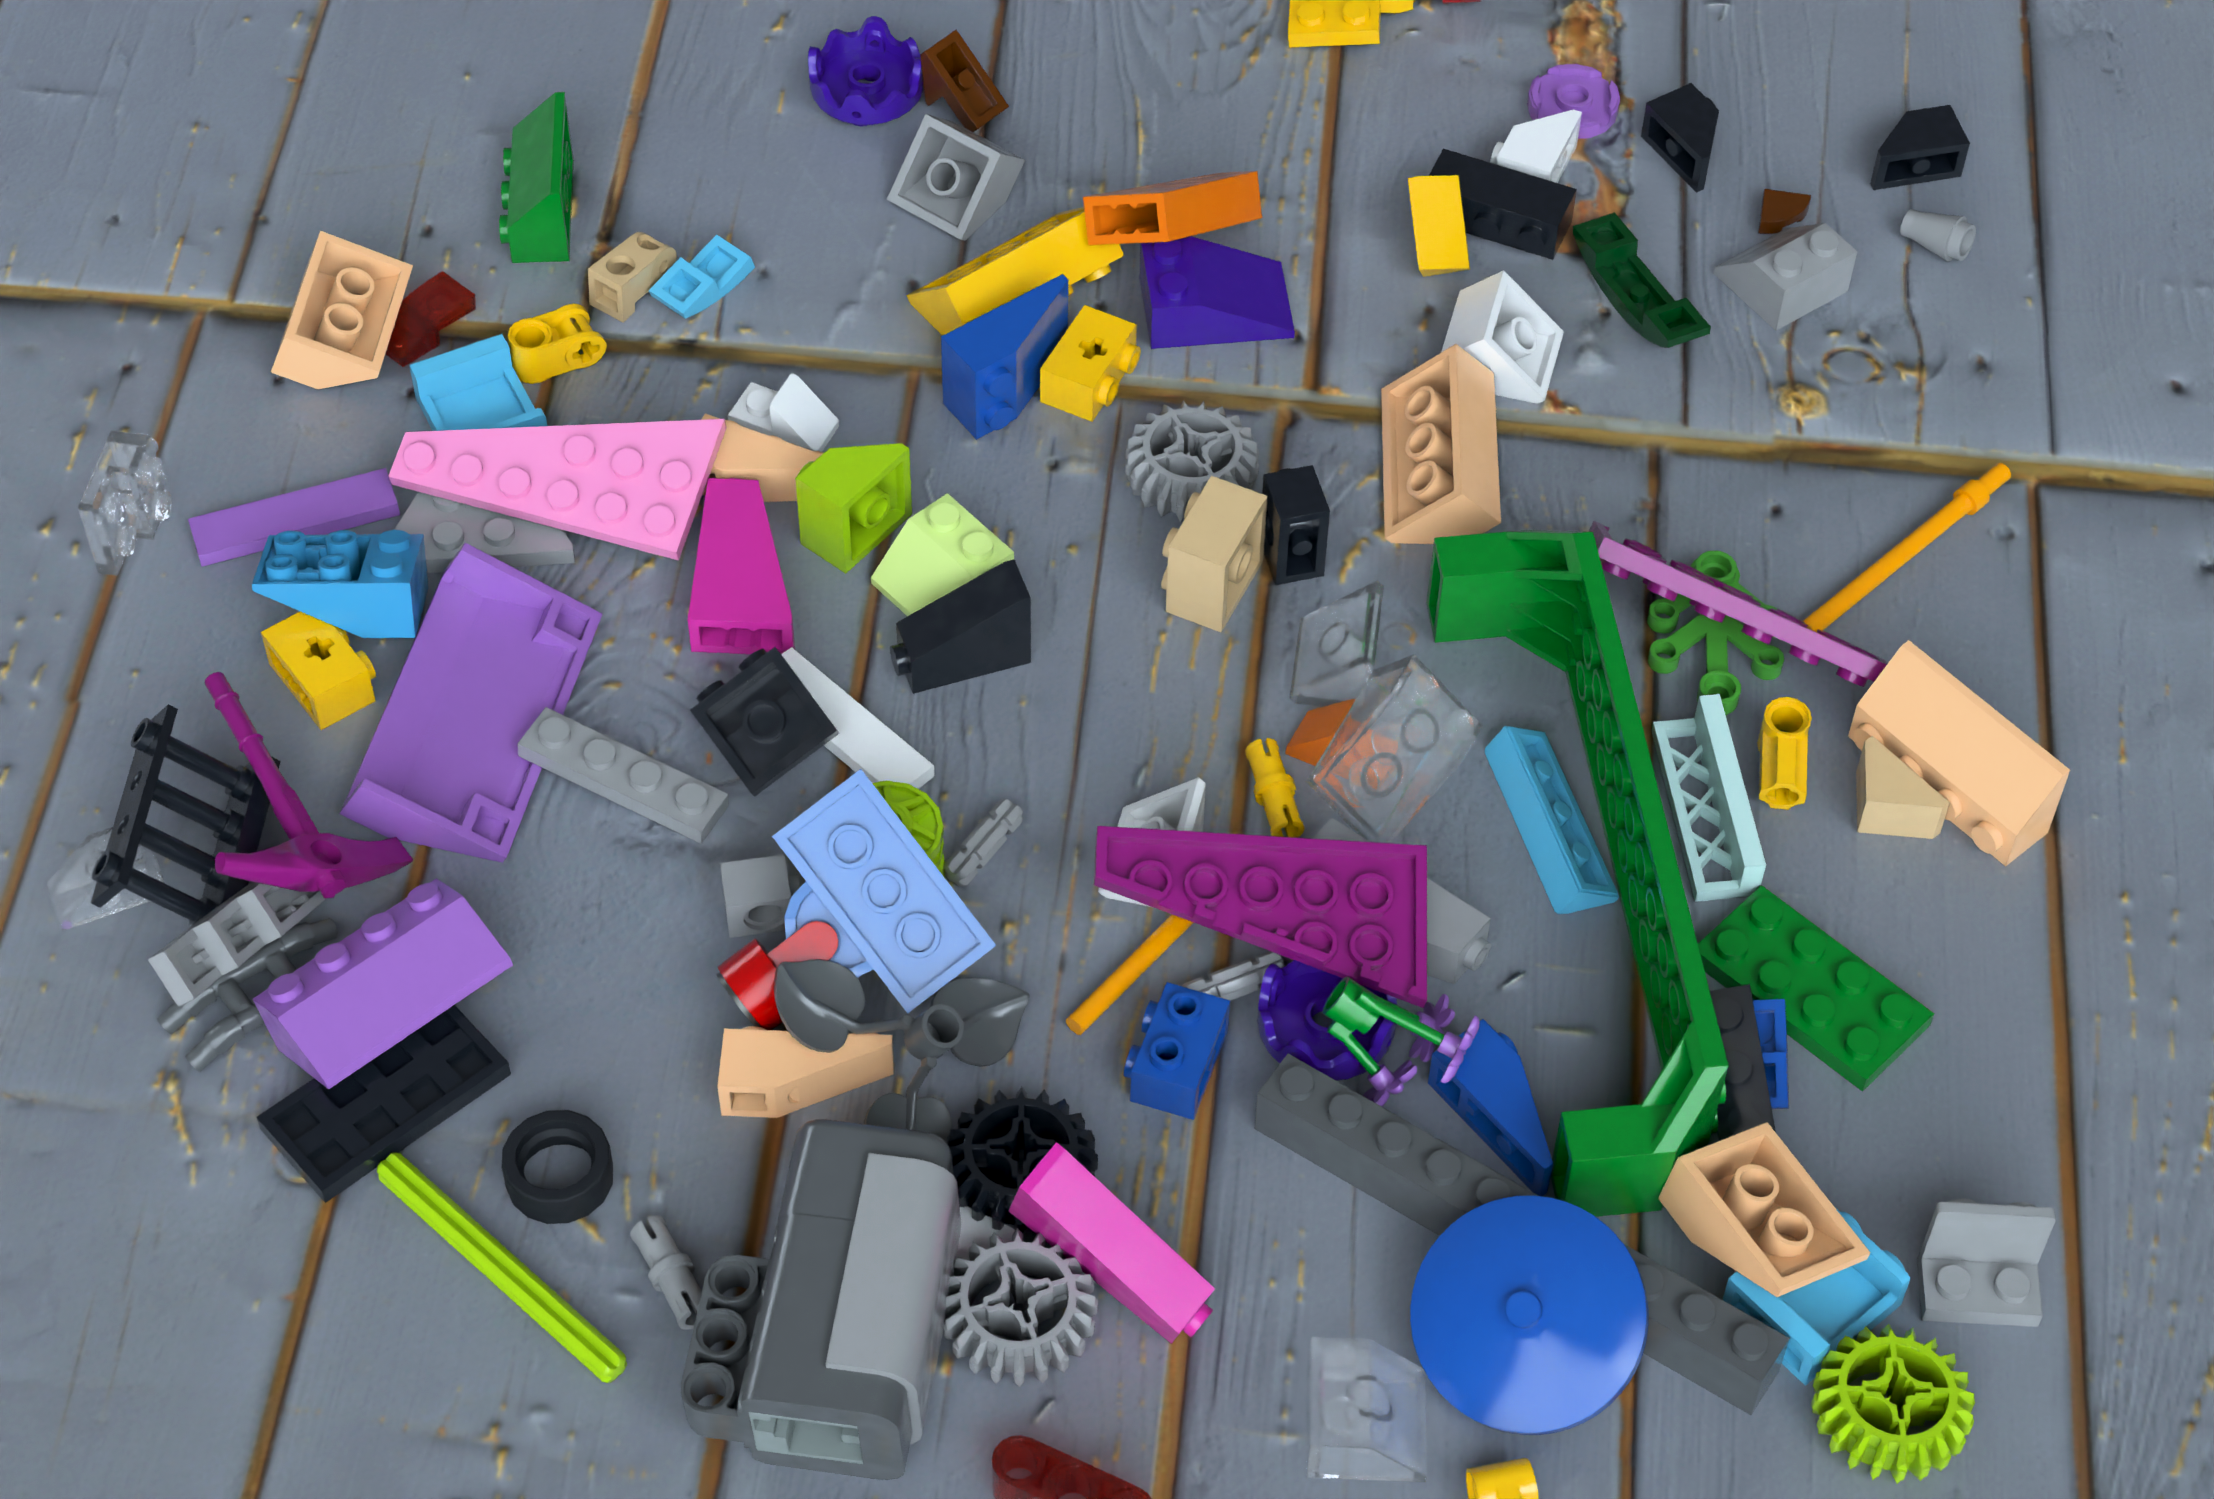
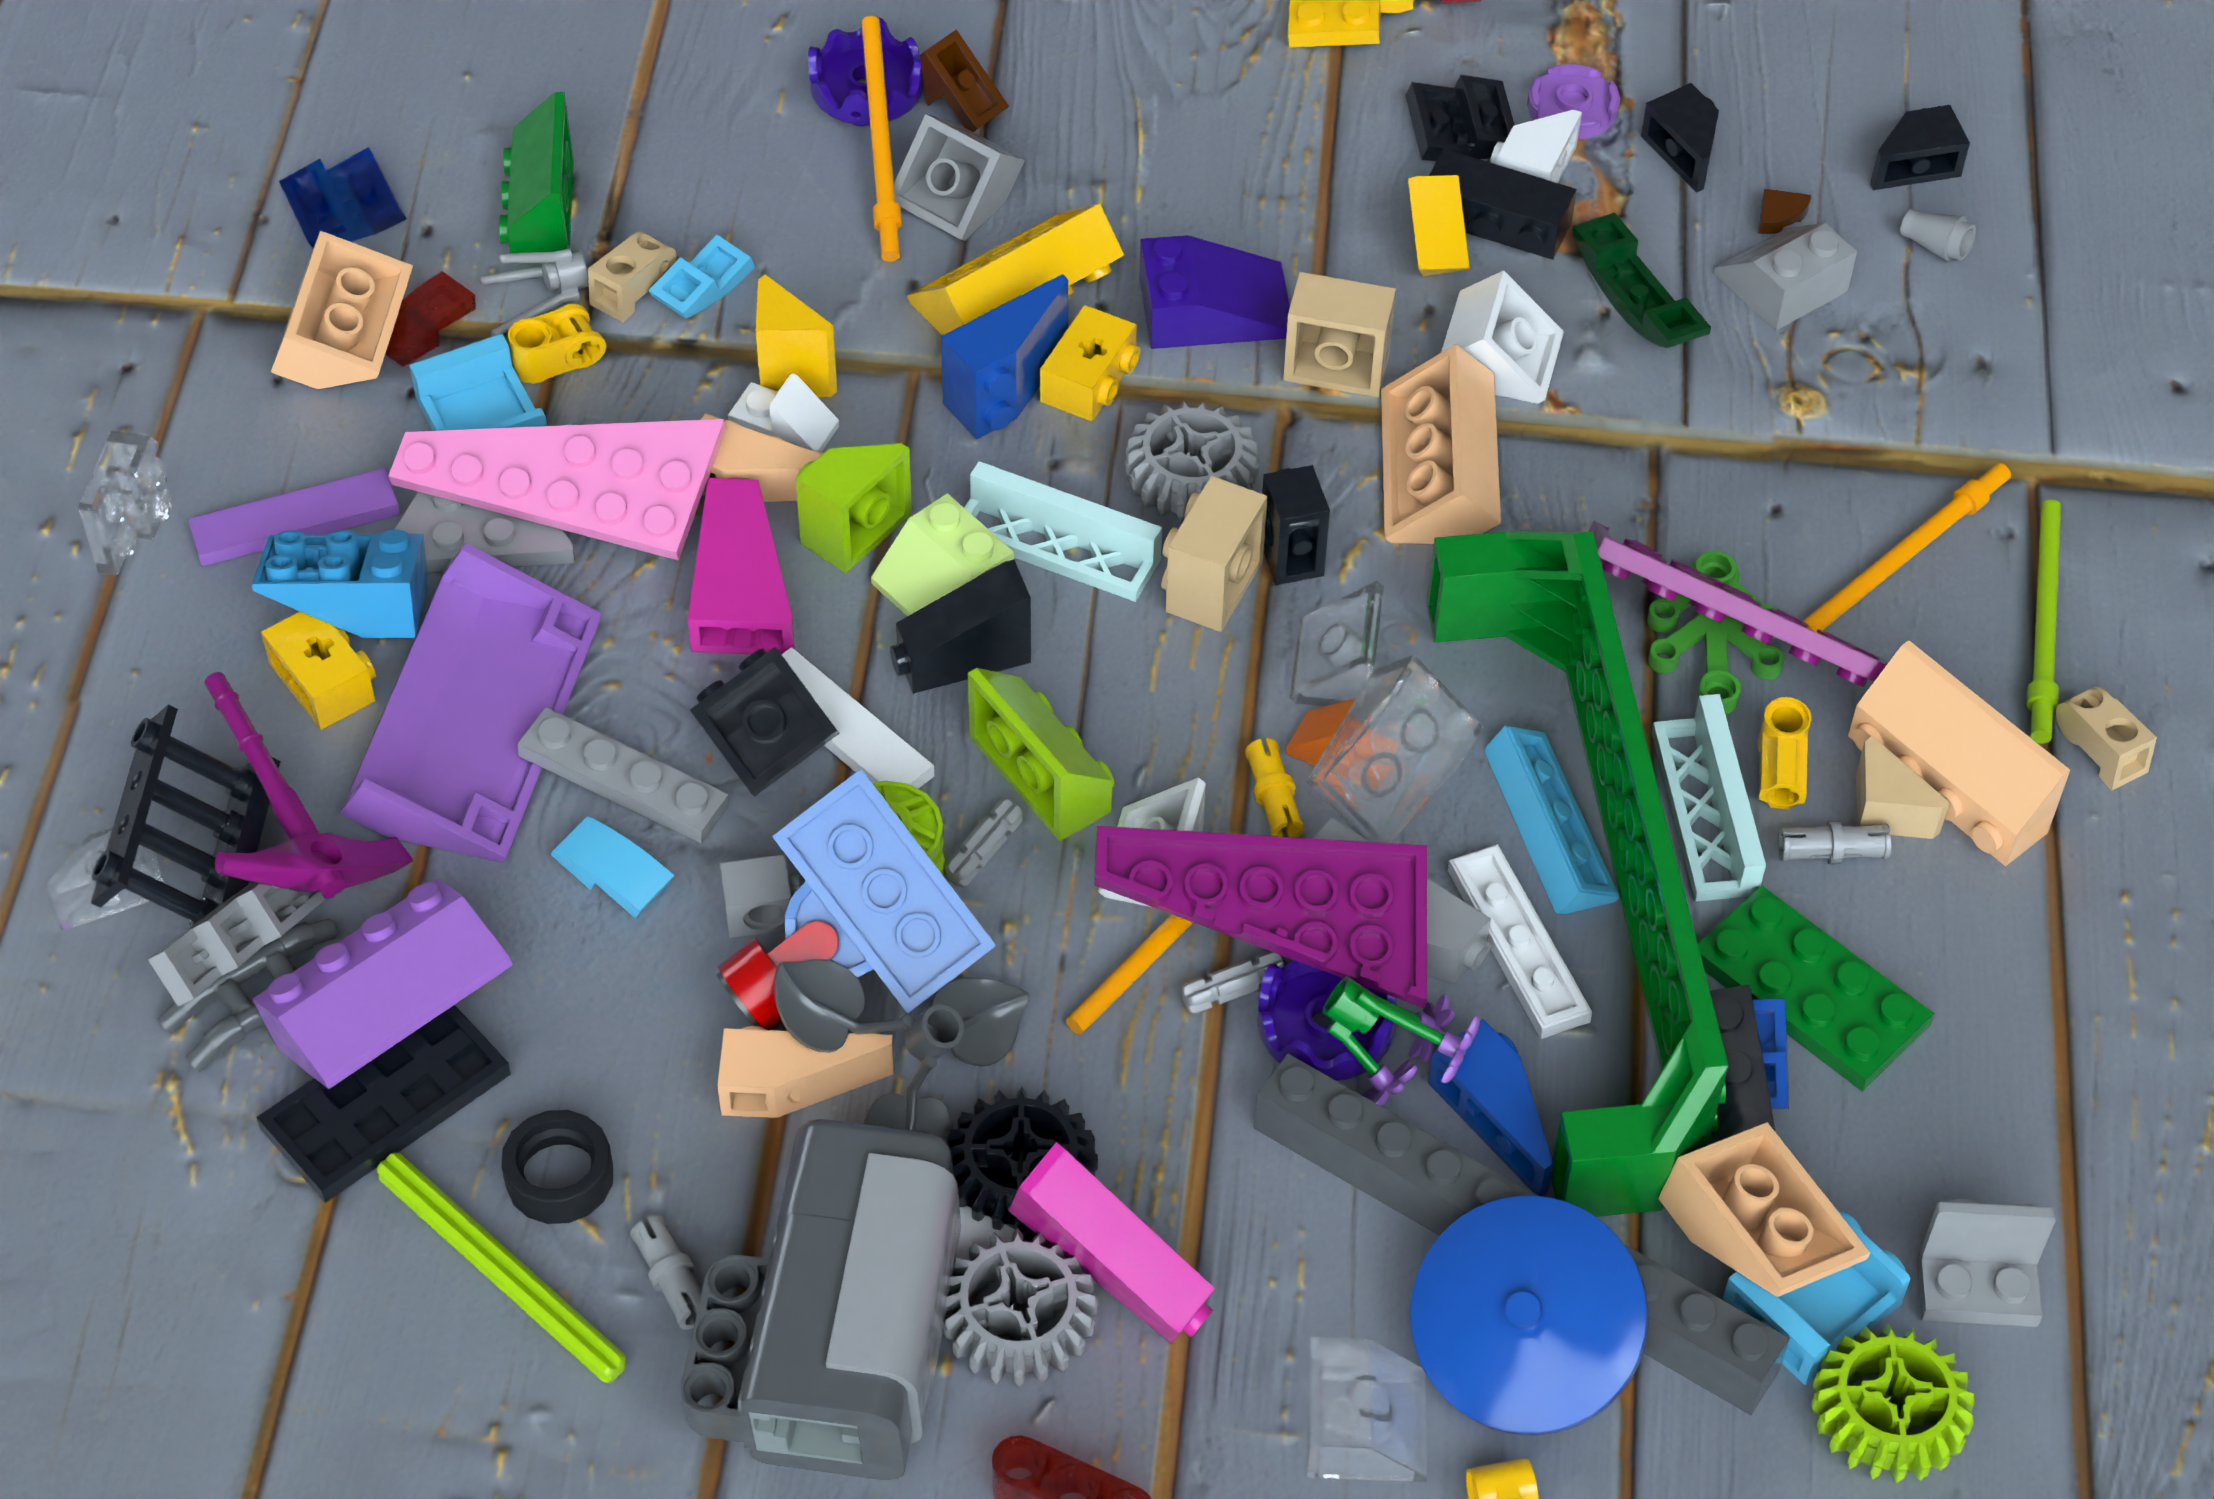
orange slope [1083,171,1262,245] -> none
blue brick [1123,982,1230,1120] -> none
none -> clear blue slope [279,147,407,249]
none -> light grey plant [480,248,589,337]
none -> medium azure slope [551,816,675,919]
none -> yellow slope [755,274,838,397]
none -> light orange bar [861,16,902,262]
none -> light aqua fence [964,461,1162,602]
none -> lime slope [968,668,1115,841]
none -> tan brick [1283,272,1396,398]
none -> black slope [1405,75,1515,161]
none -> white tile [1448,844,1592,1039]
none -> light grey pin [1778,821,1891,864]
none -> lime bar [2027,499,2061,744]
none -> tan leg [2056,686,2157,791]

